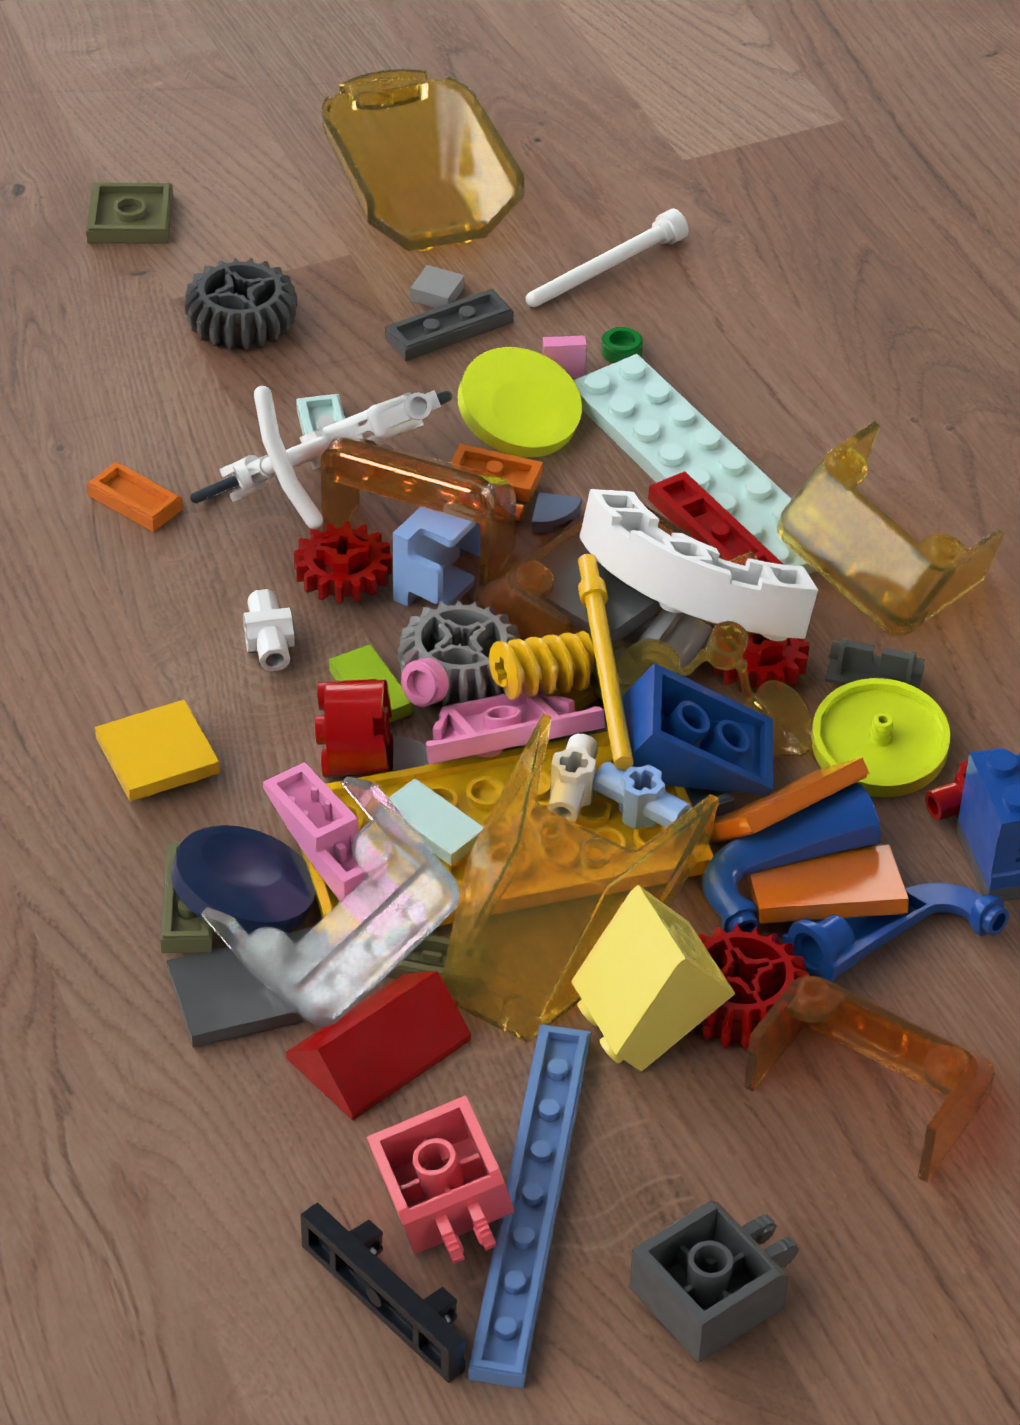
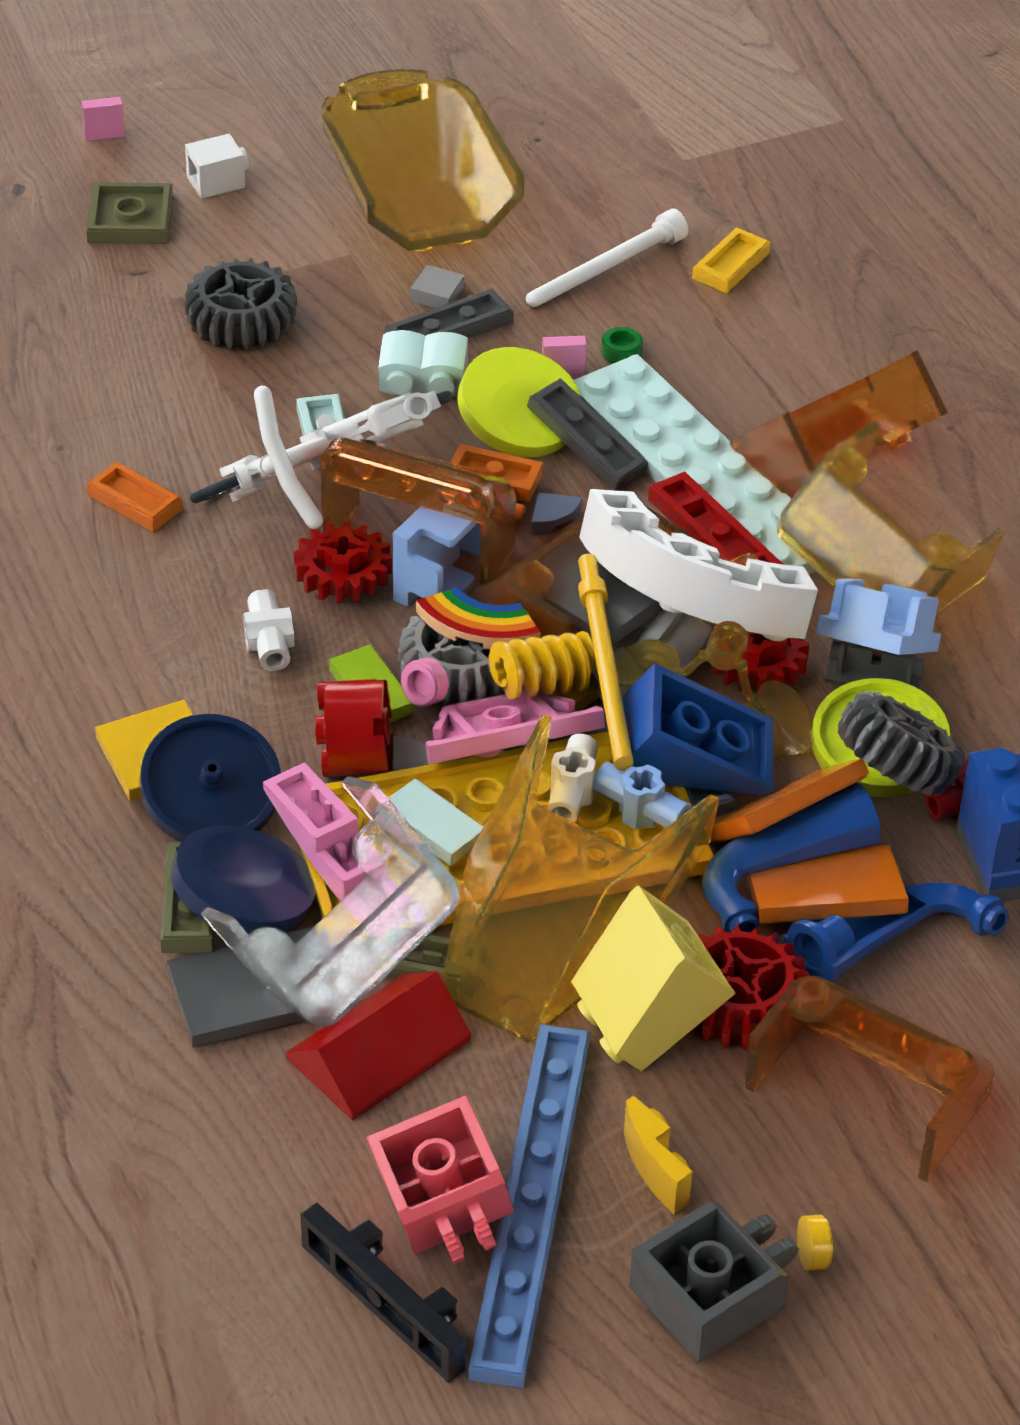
none -> bright pink tile [81,97,125,141]
none -> dark blue piece [139,714,281,842]
none -> white brick [185,133,249,199]
none -> light aqua brick [378,330,468,397]
none -> tile [416,587,541,649]
none -> dark grey tile [527,378,648,491]
none -> yellow slope [624,1095,693,1215]
none -> yellow tile [692,227,771,294]
none -> clear orange windscreen [729,350,948,499]
none -> yellow tile [797,1214,833,1271]
none -> light blue panel [816,578,941,655]
none -> dark grey gear [837,691,966,795]

